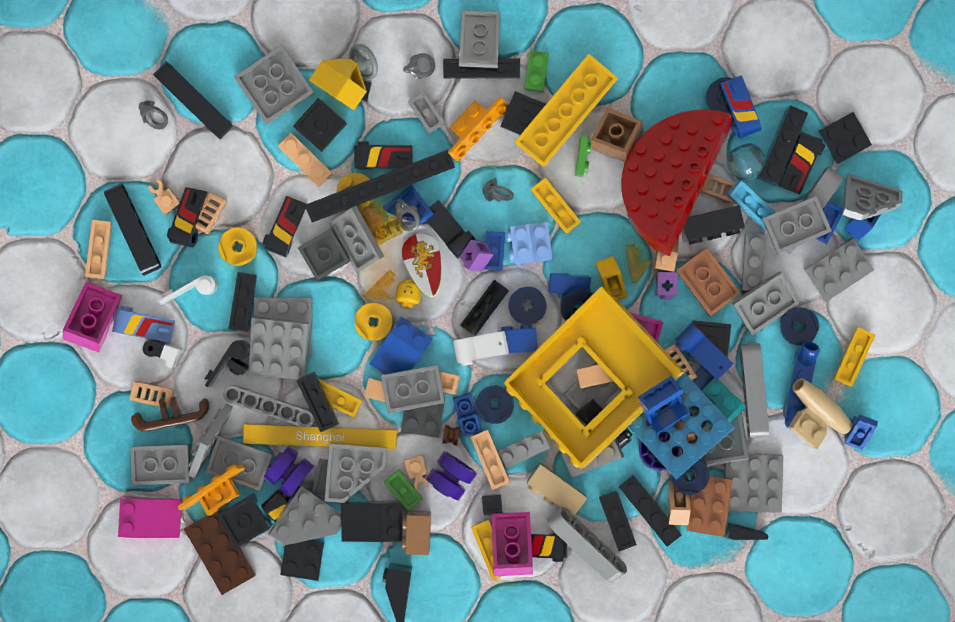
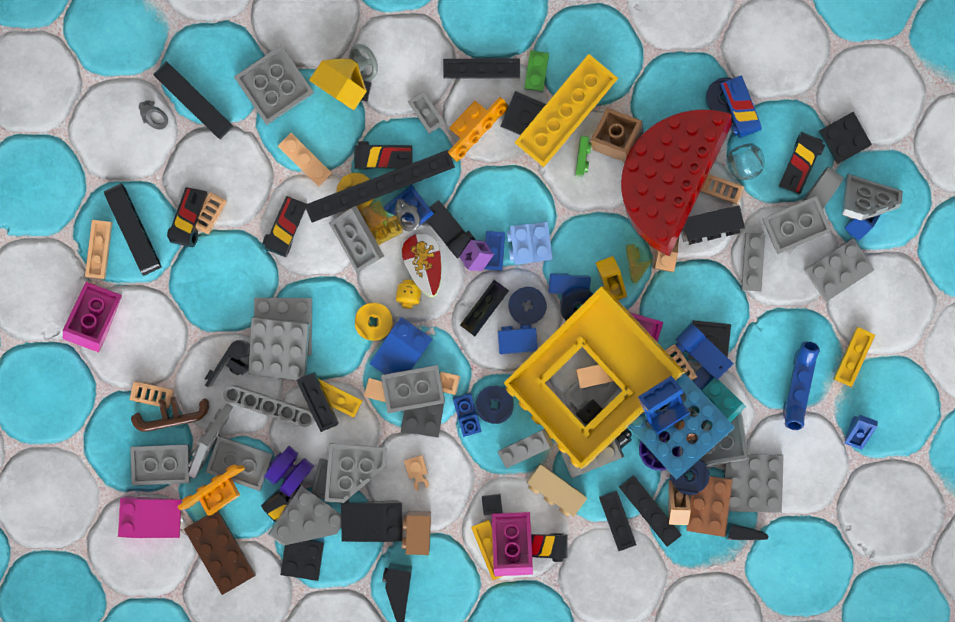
medium blue door [112,306,175,343] -> none
leg [142,340,182,368] -> none
light nougat plate [148,180,180,215] -> none
white door [159,275,219,304] -> none
black panel [217,493,272,548] -> none
yellow plate [218,228,258,266] -> none
black plate [228,272,258,332] -> none
yellow tile [243,424,397,449] -> none
black plate [293,98,347,152] -> none
dark grey plate [298,229,350,281] -> none
clear yellow slope [363,269,396,300] -> none
bright green plate [384,469,423,511] -> none
flat silver piece [403,53,435,79] -> none
dark purple wheel [425,451,477,501] -> none
reddish brown wheel [442,425,460,446] -> none
white door [453,331,509,366] -> none
light grey plate [459,10,500,68] -> none
light nougat plate [470,429,510,490] -> none
flat silver piece [482,178,514,202] -> none
yellow plate [530,177,581,234] -> none
light grey beam [547,507,627,583] -> none
medium lavender brick [656,272,677,299] -> none
nougat plate [675,247,741,316] -> none
medium azure plate [726,180,776,230] -> none
light grey plate [732,271,800,335] -> none
light grey beam [739,343,769,438] -> none
black brick [757,105,808,186] -> none
dark blue plate [780,307,819,346] -> none
tan plate [788,378,853,449] -> none
blue plate [815,201,843,244] -> none

